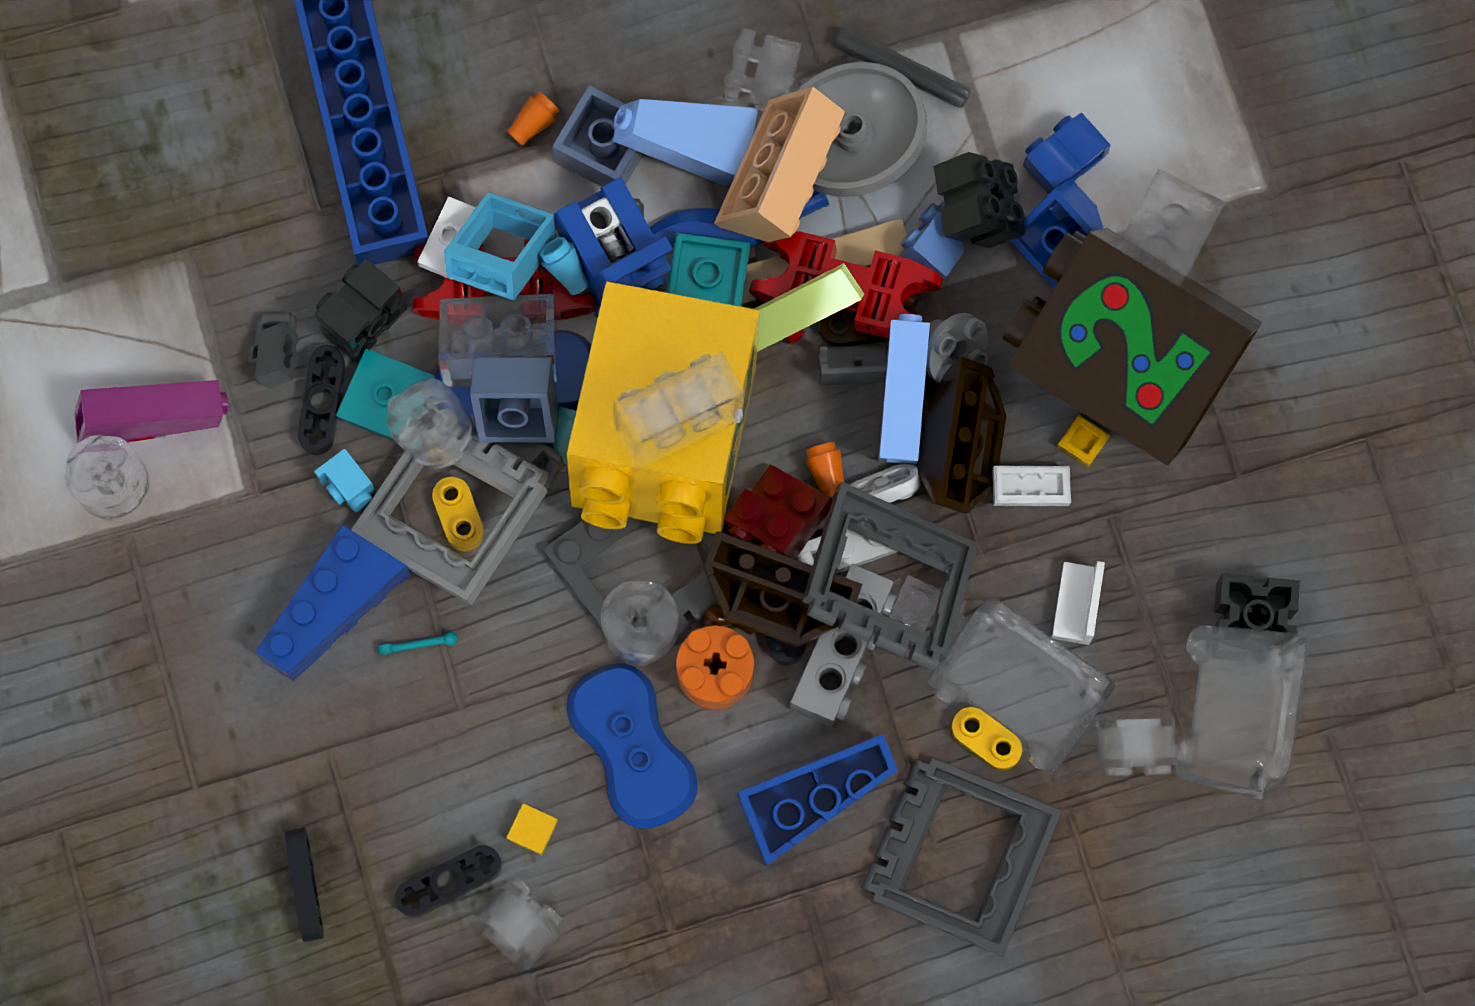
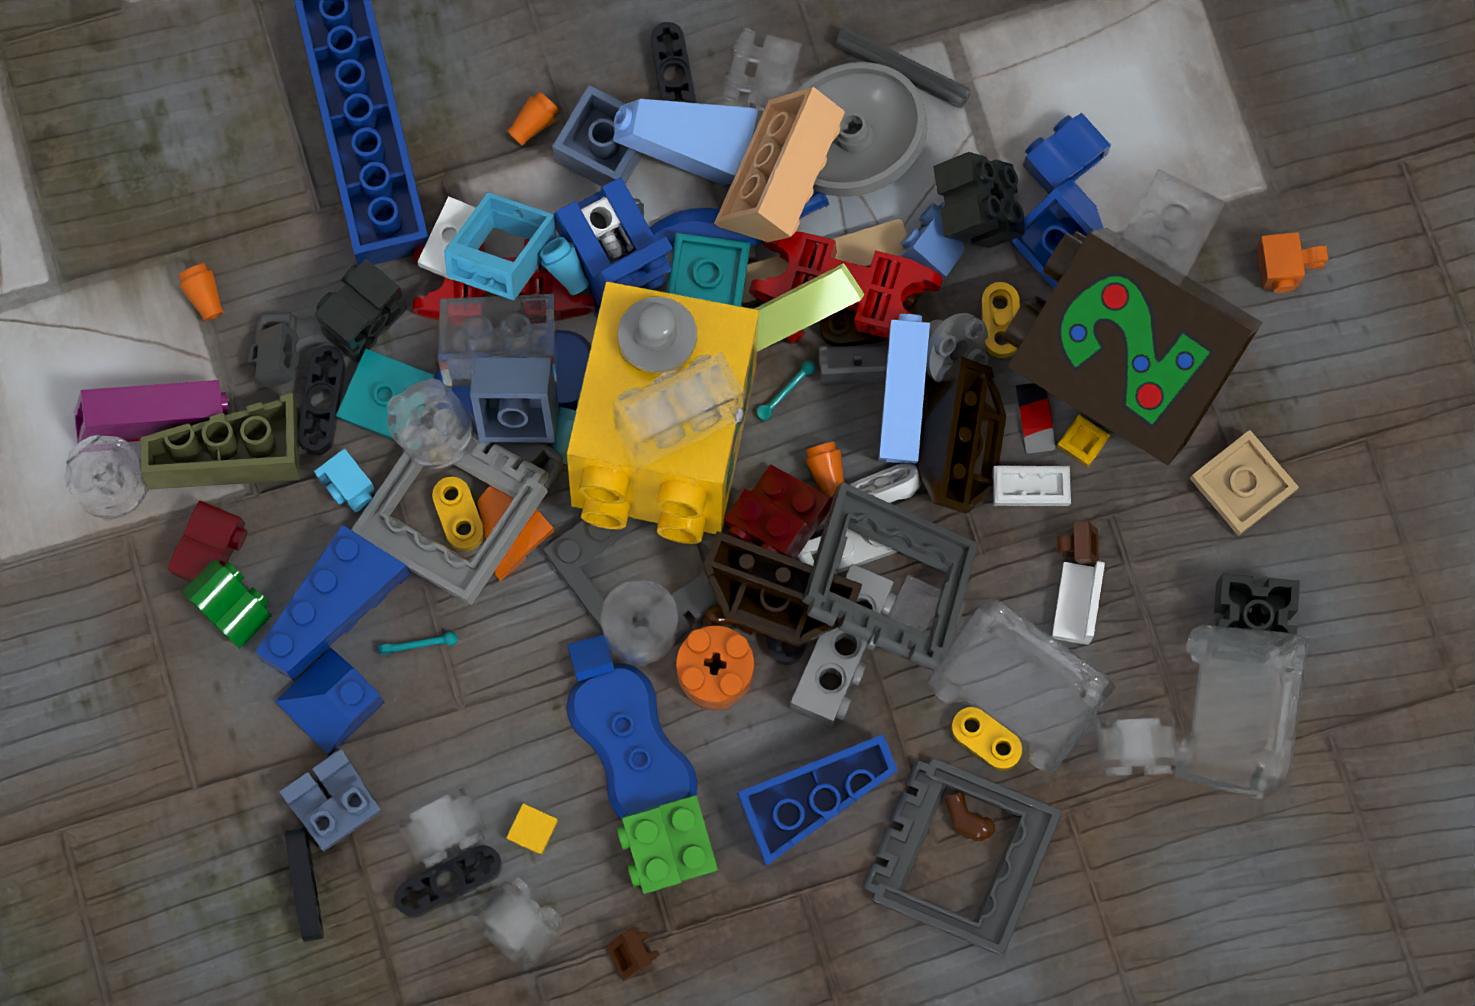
none -> olive wedge [140,392,300,490]
none -> dark red brick [167,500,247,582]
none -> orange cone [178,263,225,322]
none -> green brick [182,559,272,649]
none -> blue slope [275,648,385,756]
none -> sand blue hips [279,749,382,852]
none -> clear brick [396,787,487,868]
none -> orange slope [476,485,554,582]
none -> blue tile [567,634,615,681]
none -> reddish brown tile [606,928,659,981]
none -> bright green plate [616,794,718,894]
none -> light grey plate [618,297,697,373]
none -> black beam [651,22,696,103]
none -> teal hinge [757,361,816,421]
none -> reddish brown arm [945,793,995,841]
none -> yellow plate [981,282,1020,358]
none -> sticker [1015,383,1056,454]
none -> reddish brown tile [1057,521,1099,567]
none -> tan plate [1190,430,1299,536]
none -> orange brick [1256,232,1328,293]

